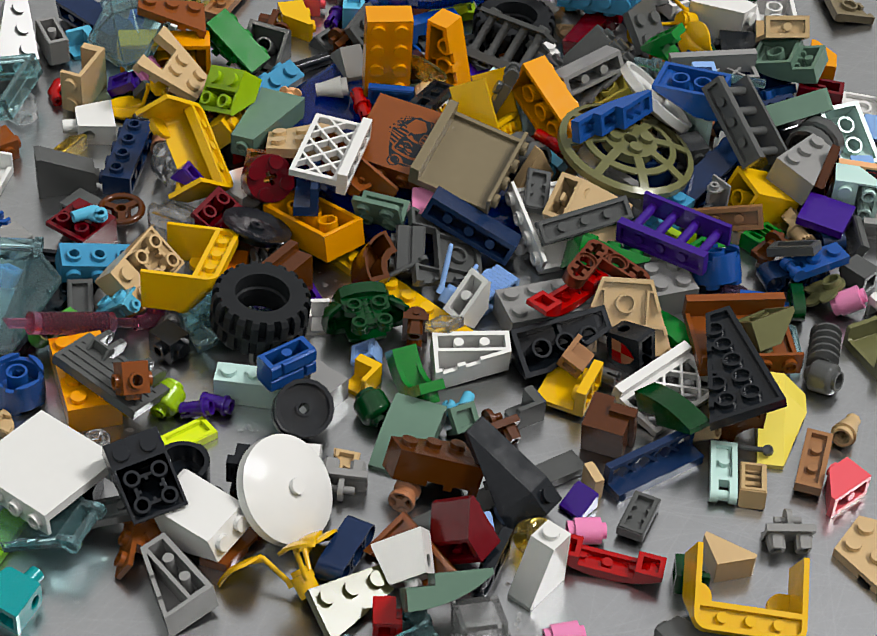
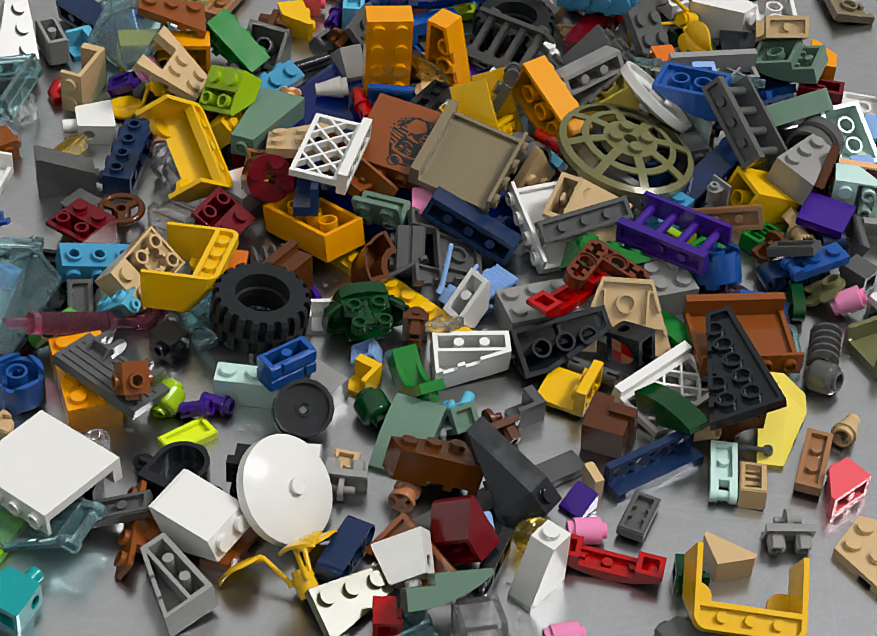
medium azure arm [70,205,108,223] -> none
black slope [102,426,188,526] -> none
dark purple slope [170,161,204,185] -> none
black piece [222,207,292,248] -> none
dark grey plate [523,167,552,215] -> none
medium nougat panel [556,333,594,379] -> none
blue slope [571,90,653,144] -> none
green slope [640,22,686,61] -> none
olive slope [738,306,795,353] -> none

